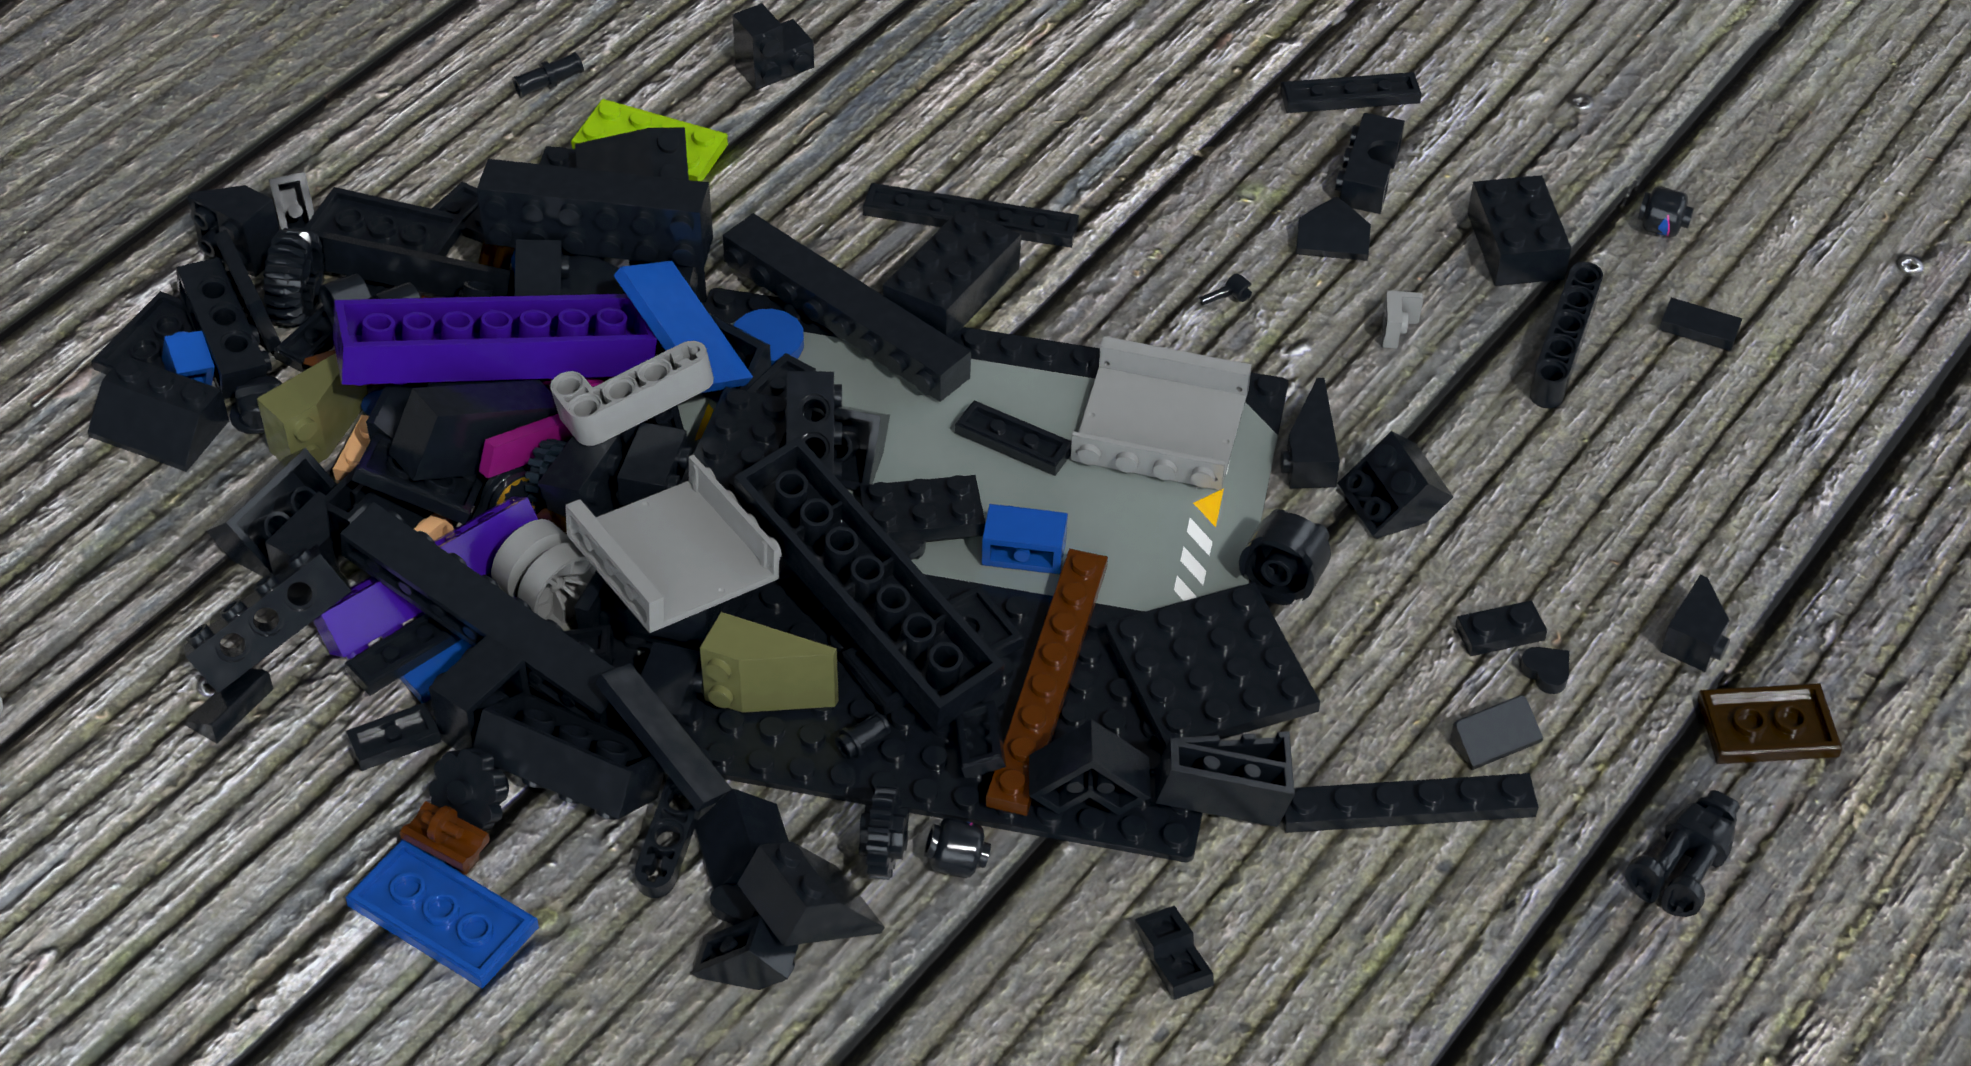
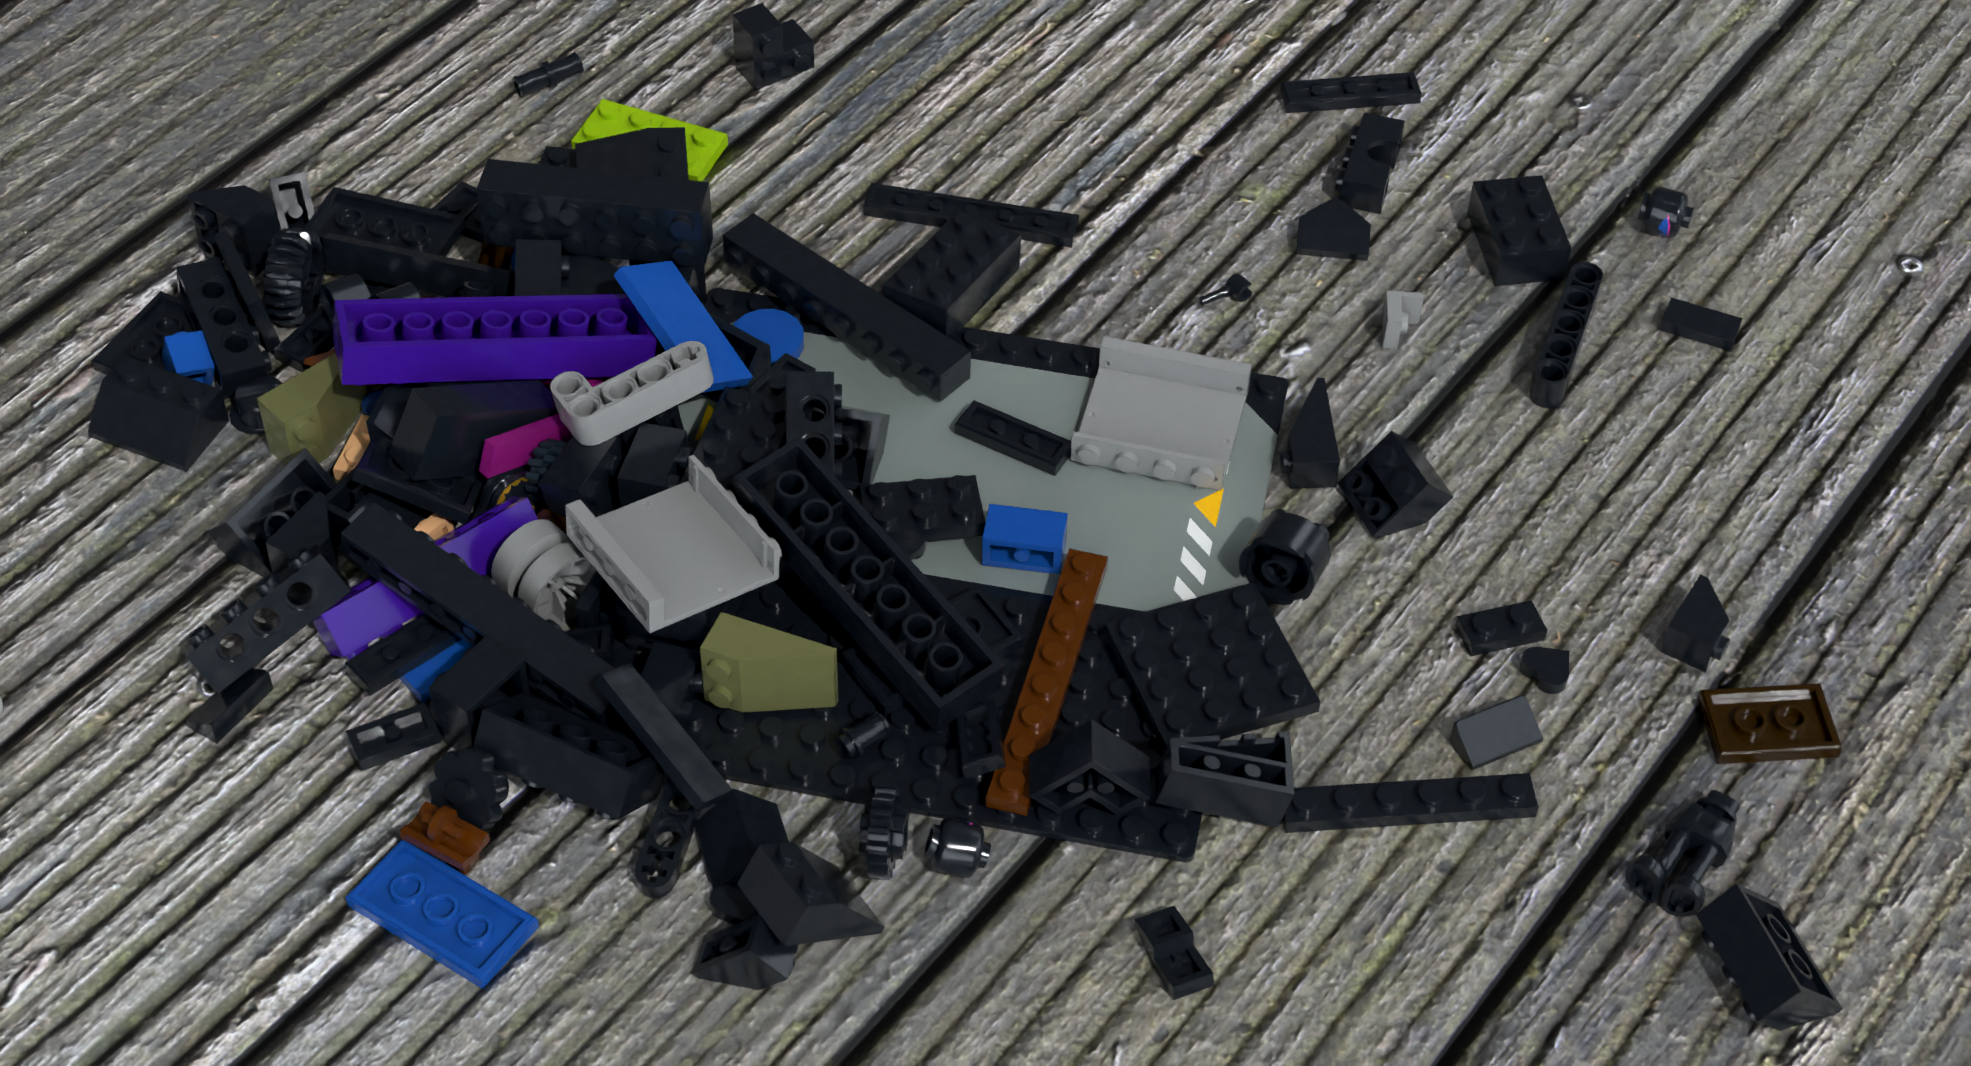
none -> black slope [1696,884,1843,1031]

